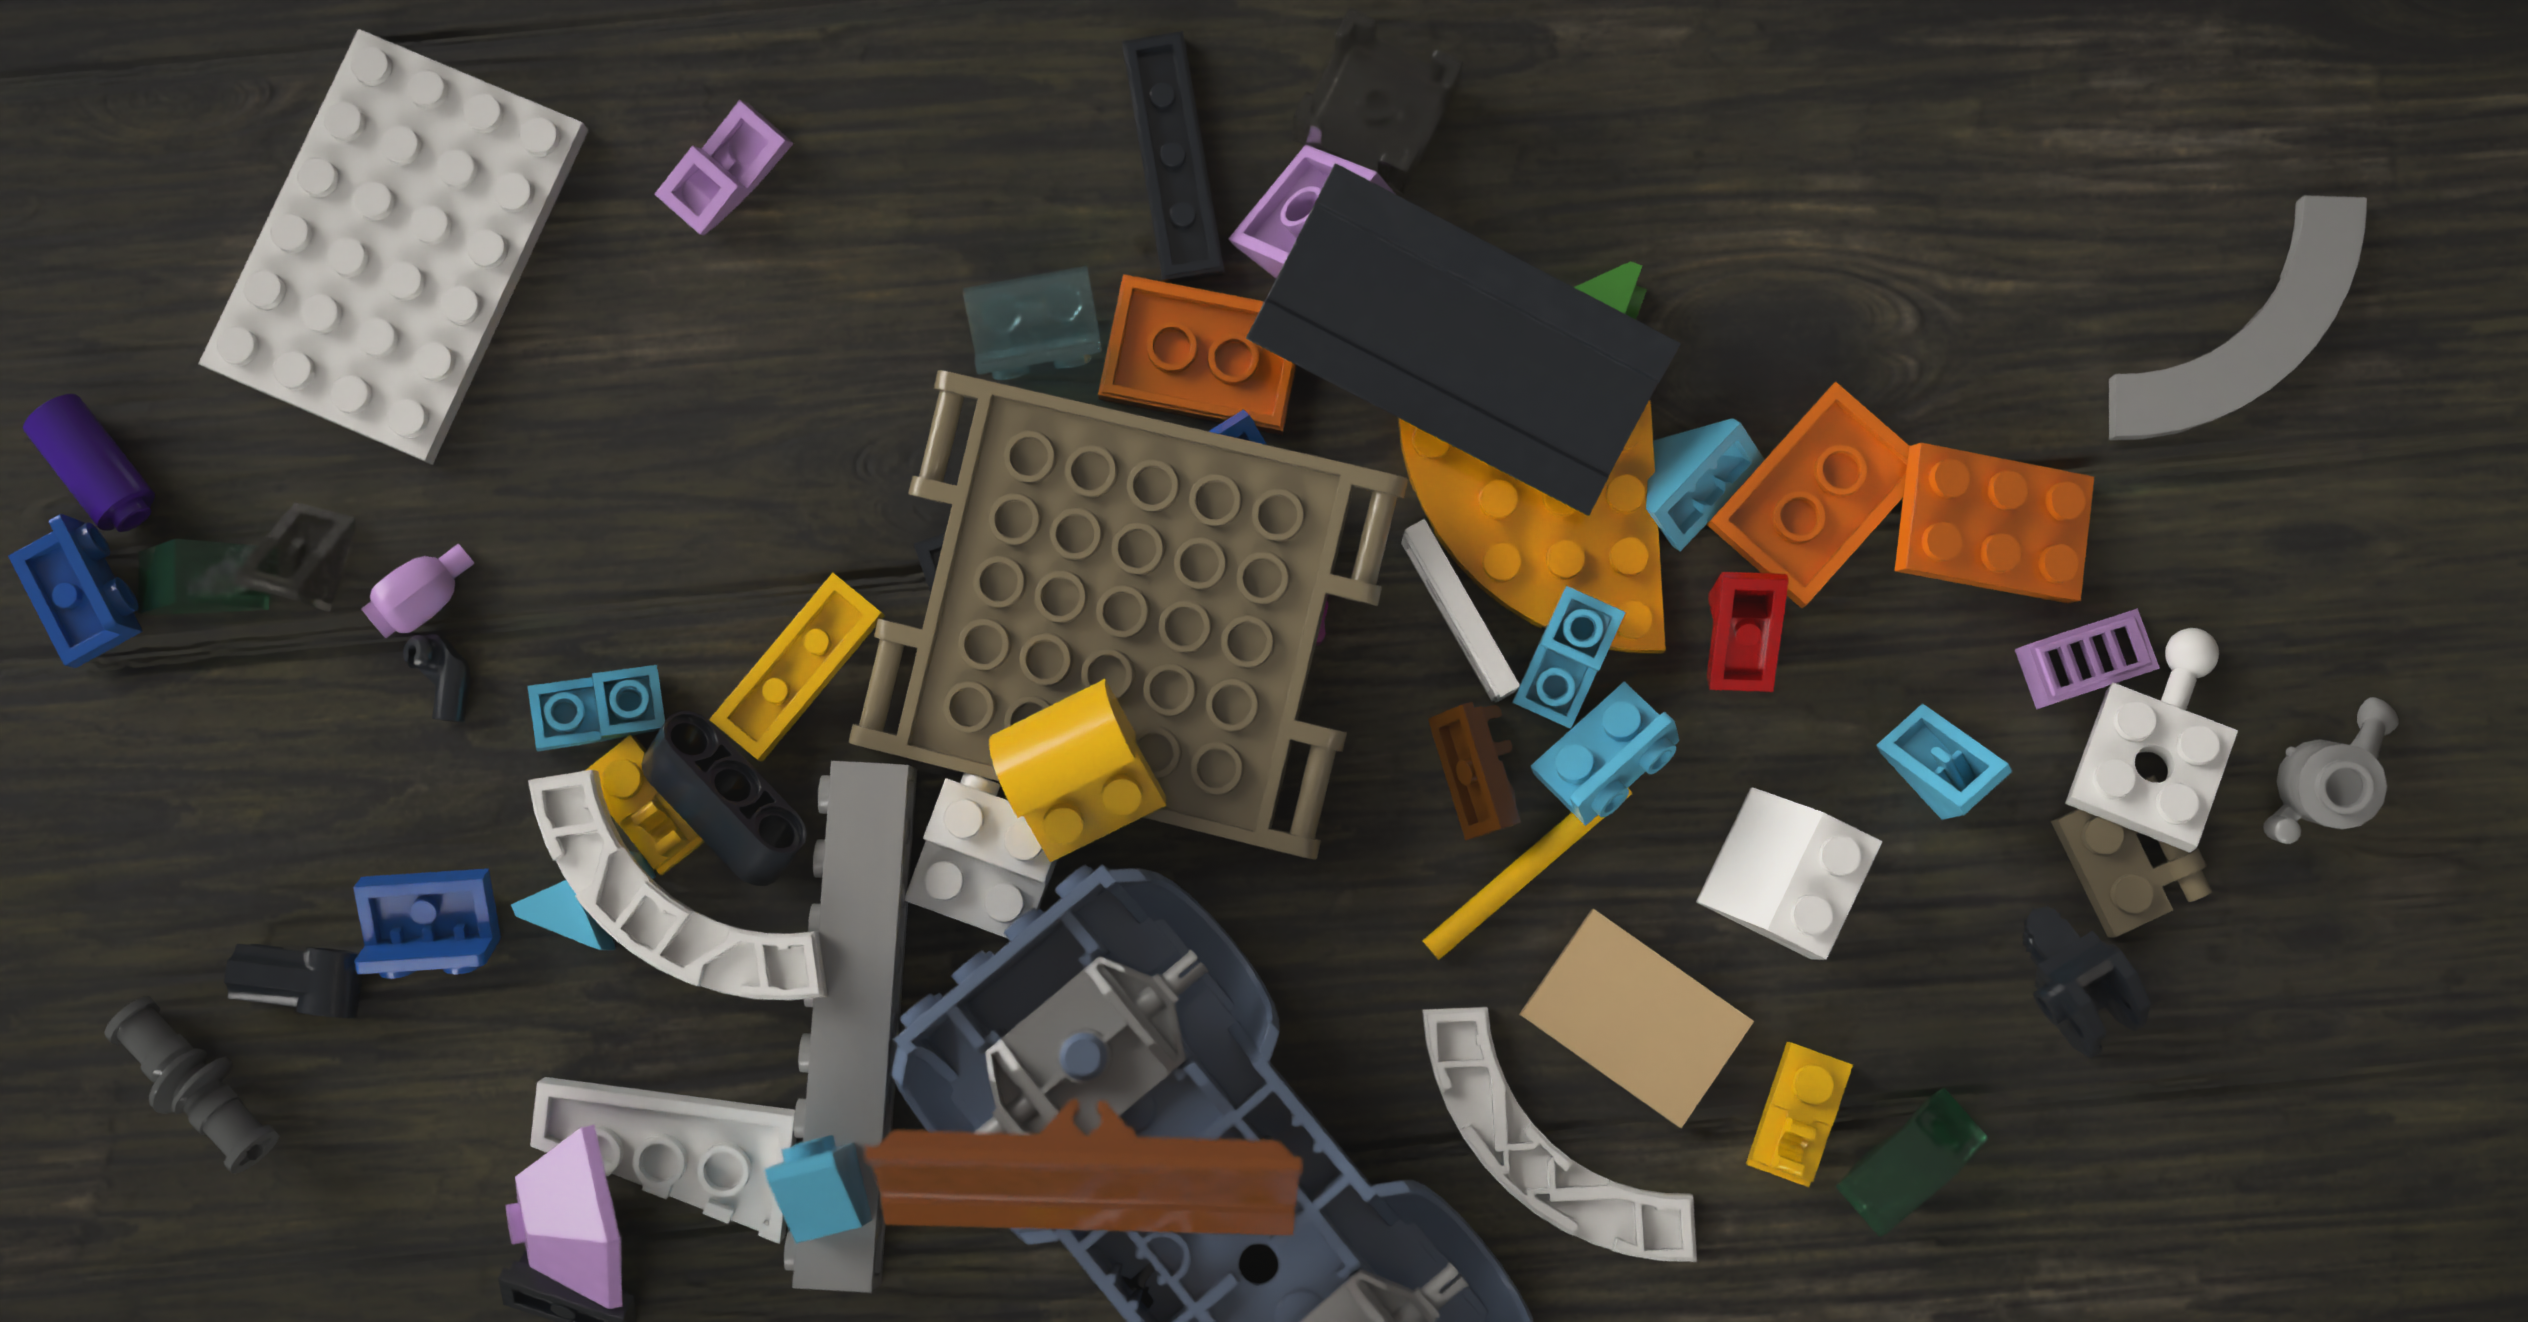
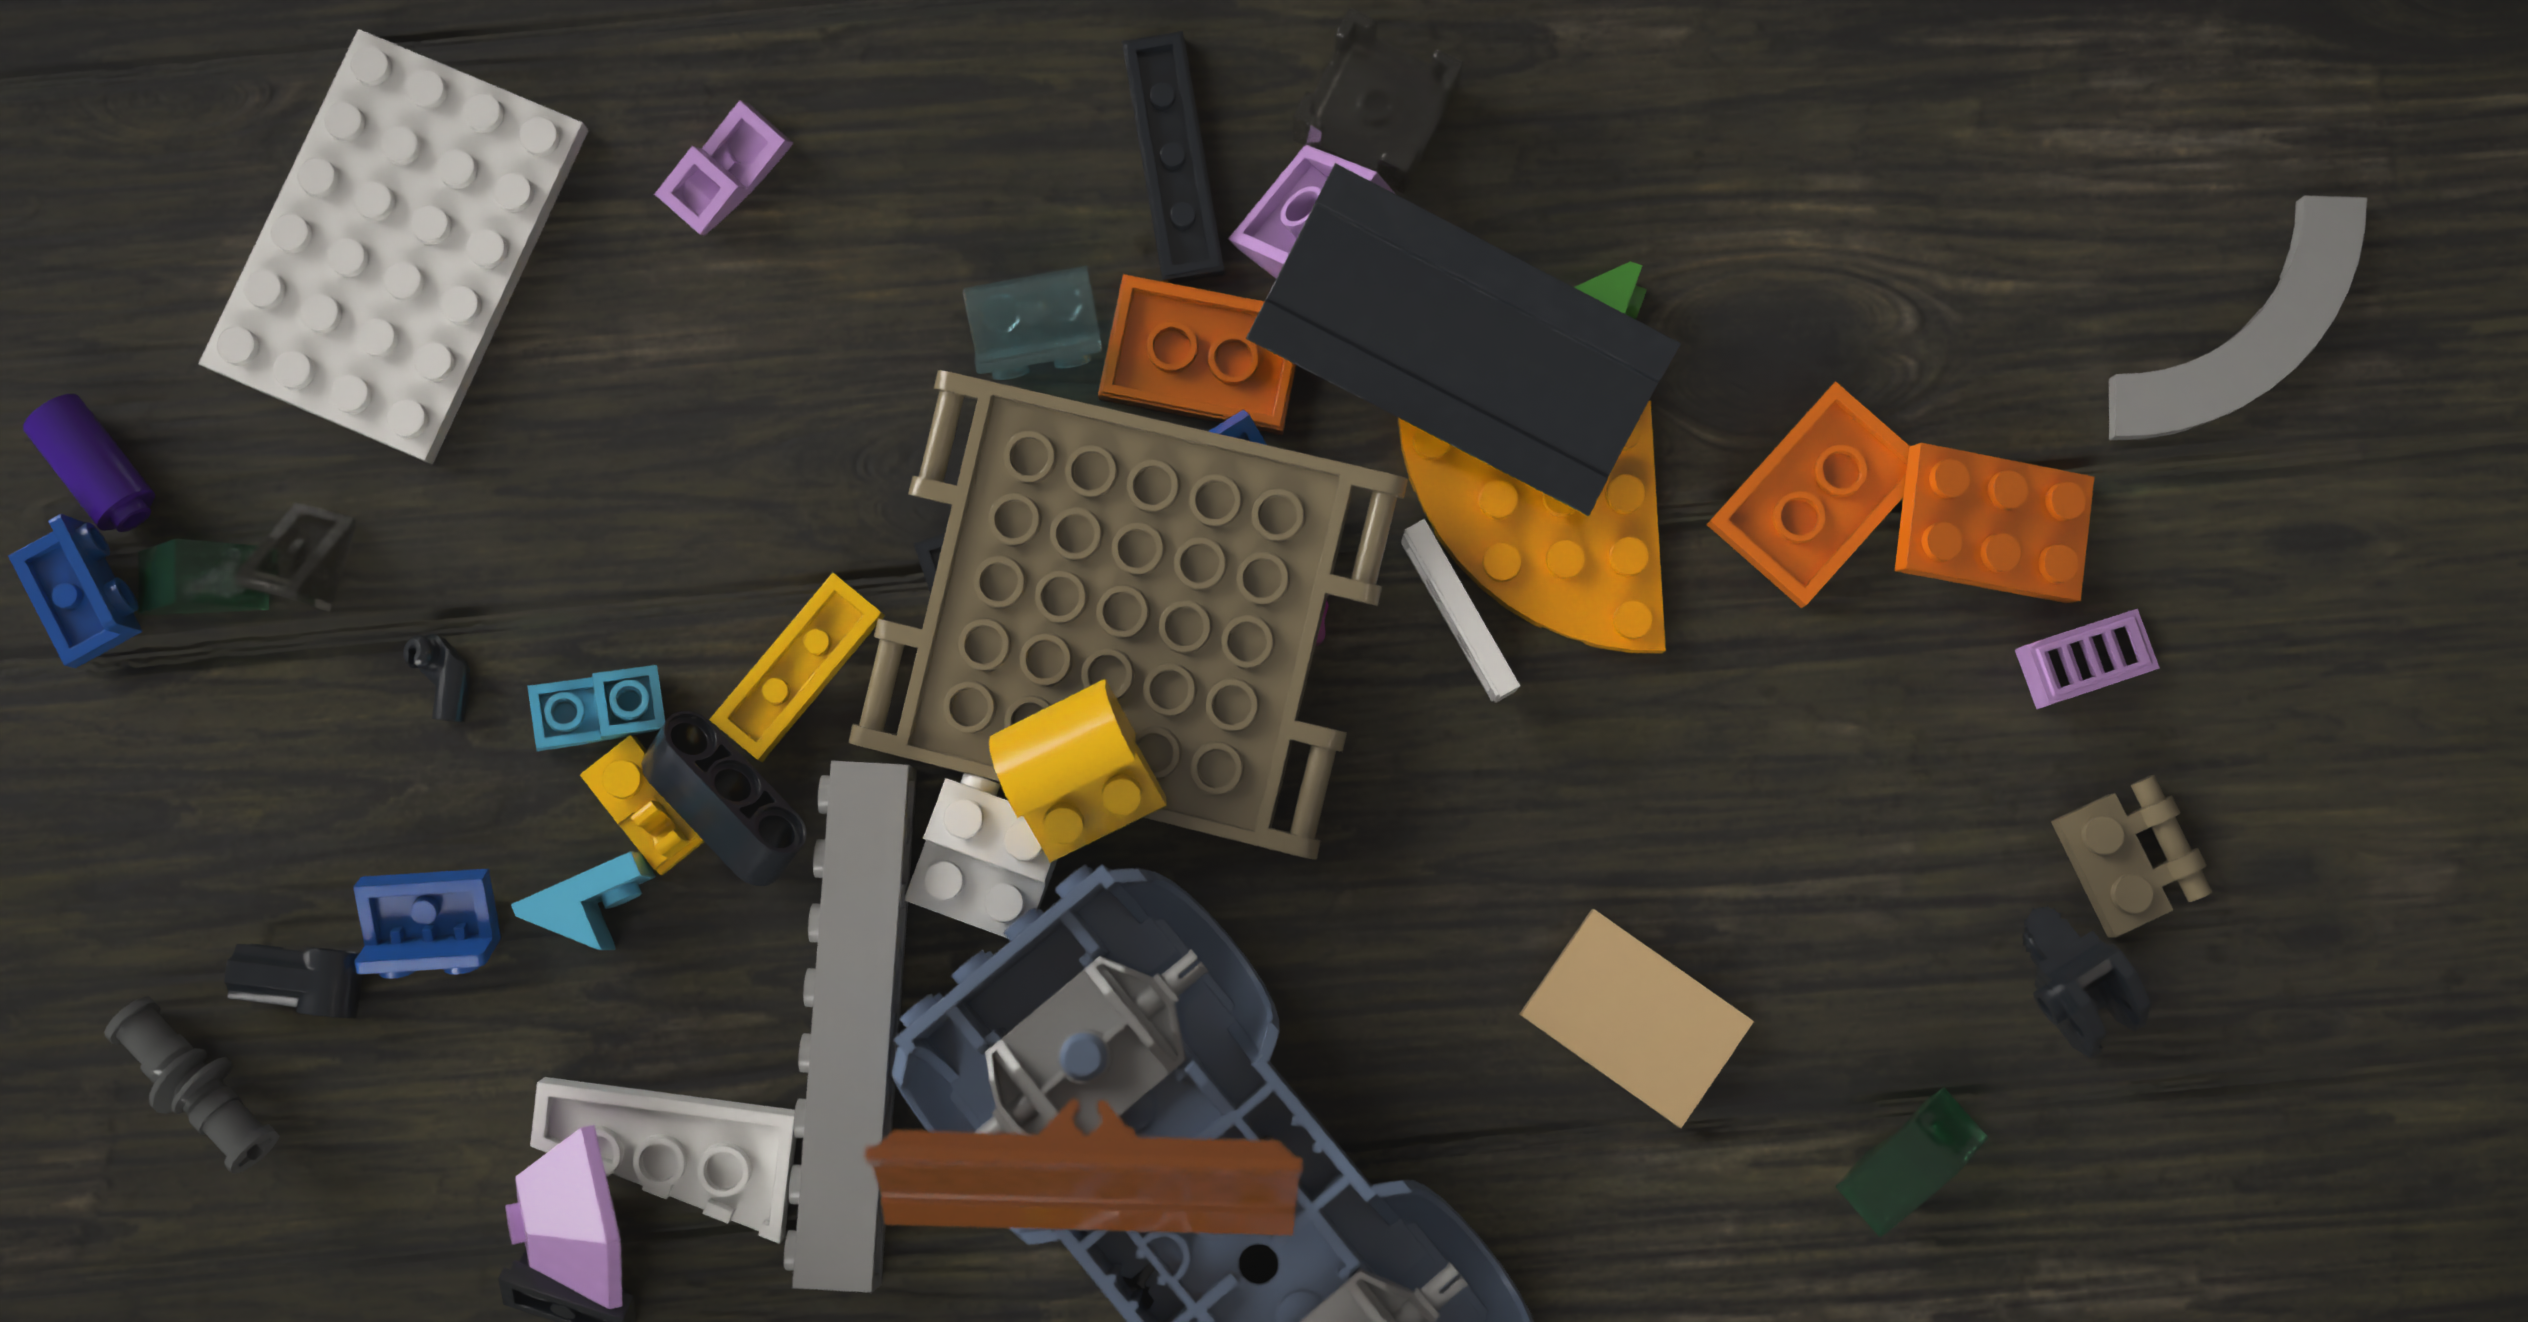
lavender plant [361,543,474,638] -> none
white tile [528,769,828,1000] -> none
medium azure slope [765,1135,872,1243] -> none
yellow bar [1422,788,1632,960] -> none
white tile [1422,1007,1697,1262] -> none
reddish brown plate [1428,702,1521,841] -> none
medium azure slope [1512,586,1626,729] -> none
medium azure bracket [1531,681,1679,826] -> none
medium azure slope [1646,418,1765,551] -> none
white slope [1696,787,1882,959] -> none
red slope [1707,572,1789,692] -> none
yellow plate [1746,1042,1853,1187] -> none
medium azure slope [1876,703,2012,820] -> none
white plate [2065,628,2238,853] -> none
light grey piece [2263,697,2399,844] -> none

